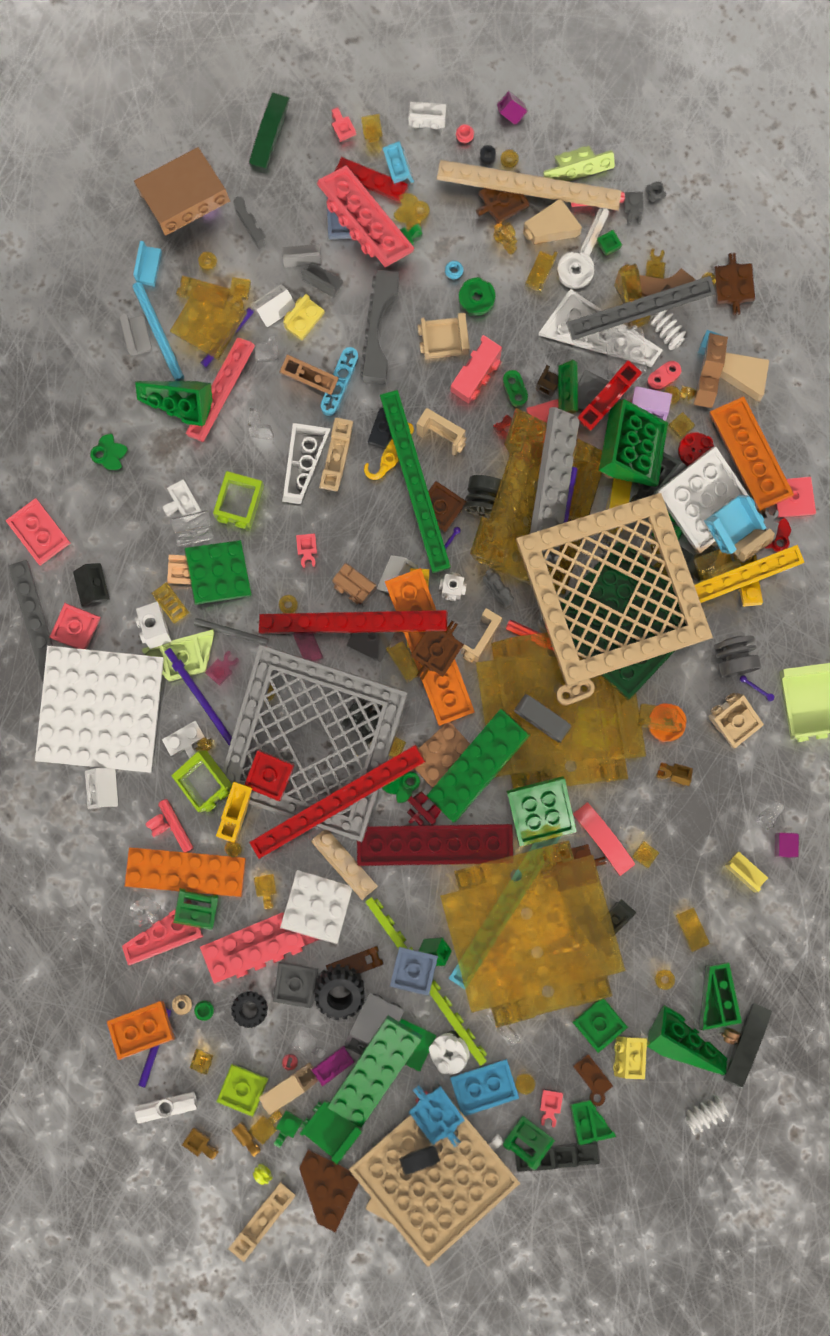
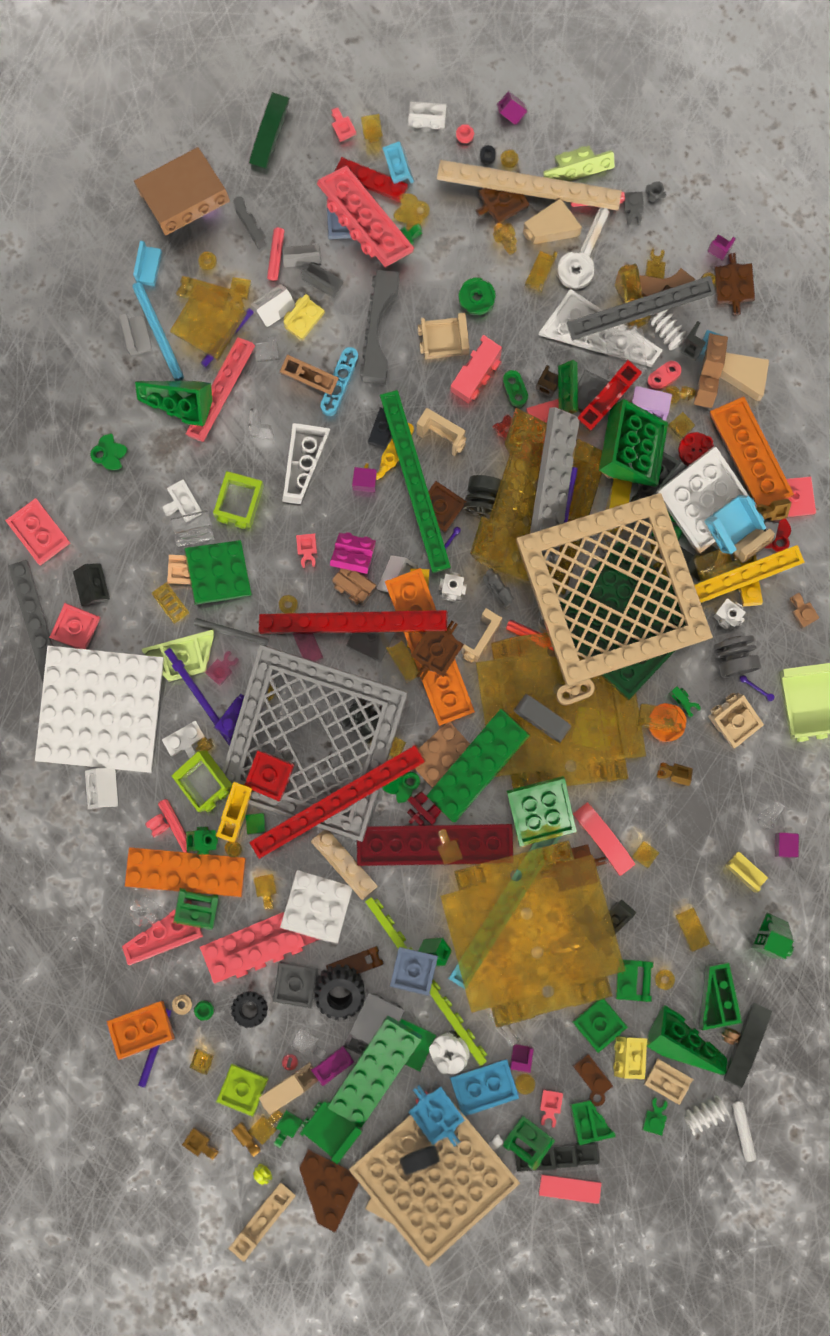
white brick [135,601,172,649] -> none
white piece [135,1092,198,1123] -> none
tan slope [319,418,353,492] -> none
medium azure plate [445,261,463,279] -> none
green plate [597,230,622,256] -> none
none -> green brick [186,827,218,855]
none -> dark purple hinge [214,693,244,739]
none -> green slope [246,813,266,835]
none -> coral axle [267,227,285,281]
none -> dark pink plate [330,532,376,574]
none -> magenta panel [352,467,377,492]
none -> clear yellow plate [437,829,463,865]
none -> magenta panel [510,1044,534,1073]
none -> coral tile [539,1174,601,1204]
none -> green plate [616,959,654,1002]
none -> green plate [642,1097,668,1136]
none -> tan plate [644,1058,694,1105]
none -> green plate [668,686,701,718]
none -> pearl dark grey panel [680,321,706,361]
none -> magenta panel [707,234,736,261]
none -> white brick [713,598,746,630]
none -> white axle [732,1101,756,1162]
none -> green wedge [751,912,794,960]
none -> pearl gold plate [756,498,791,521]
none -> medium nougat plate [790,593,819,628]

